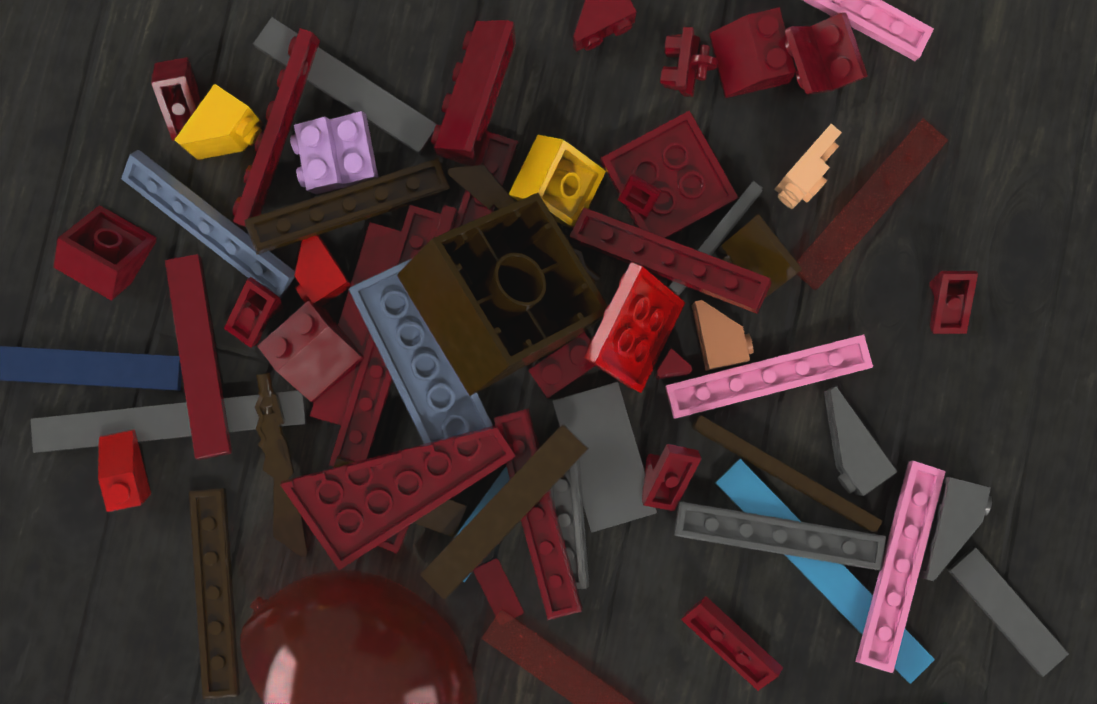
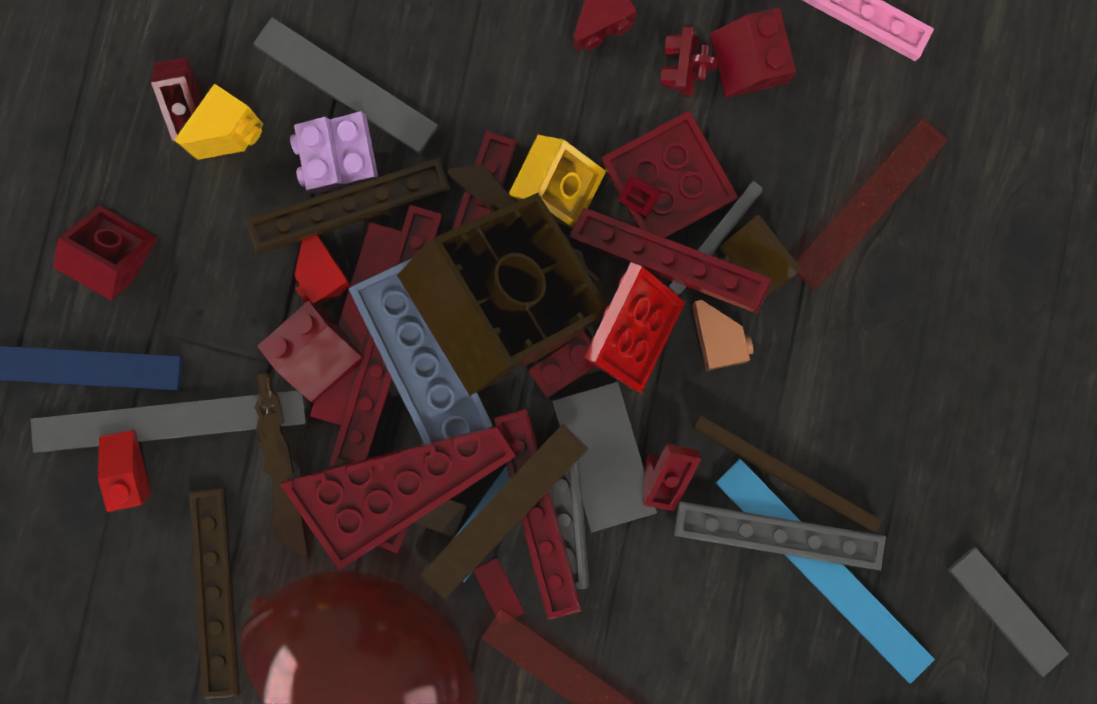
sand blue plate [121,150,295,299] -> none
dark red tile [165,254,232,460] -> none
dark red slope [224,277,284,348] -> none
dark red plate [233,28,320,227] -> none
dark red slope [431,20,516,166] -> none
dark red tile [434,205,458,237] -> none
dark red slope [655,348,692,380] -> none
bright pink plate [665,335,873,419] -> none
dark red plate [681,596,783,691] -> none
light nougat plate [774,124,842,209] -> none
dark red bracket [785,13,868,95] -> none
dark grey slope [824,387,897,496] -> none
bright pink plate [855,461,946,673] -> none
dark grey slope [918,477,992,581] -> none
dark red slope [929,271,978,334] -> none

